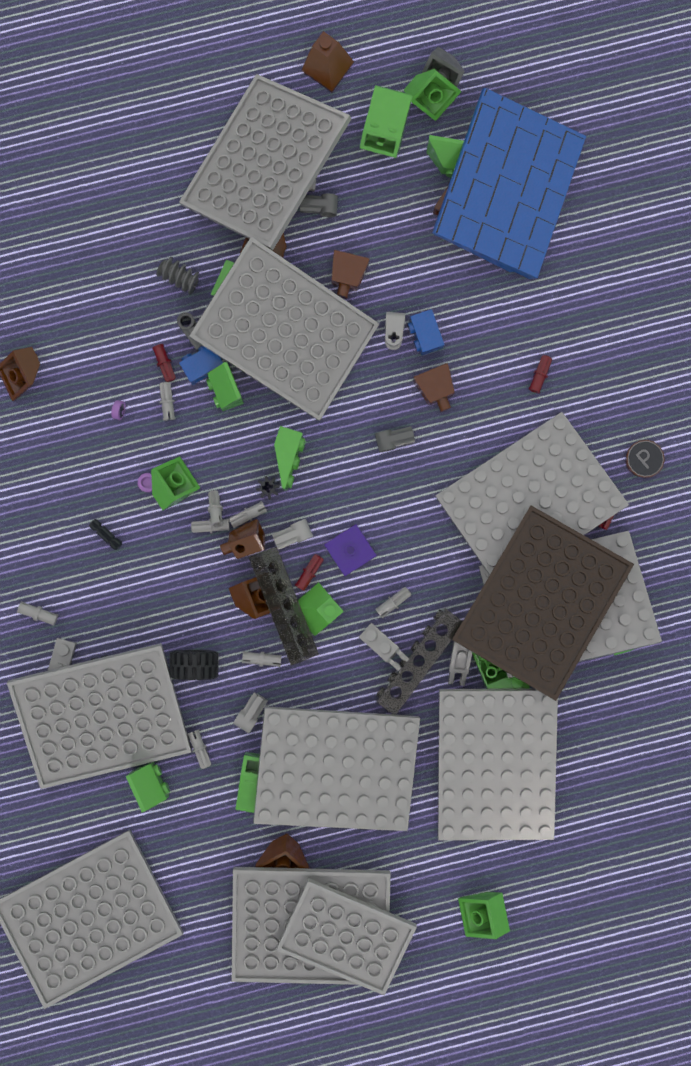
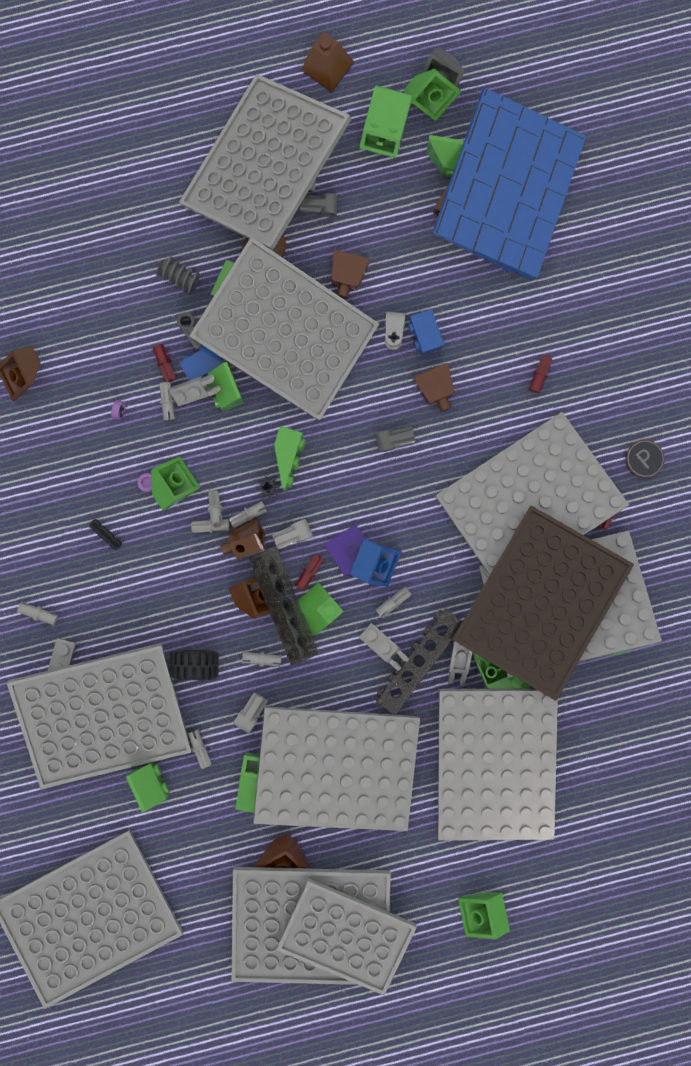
none -> light grey hinge [169,375,221,406]
none -> blue slope [350,539,402,587]

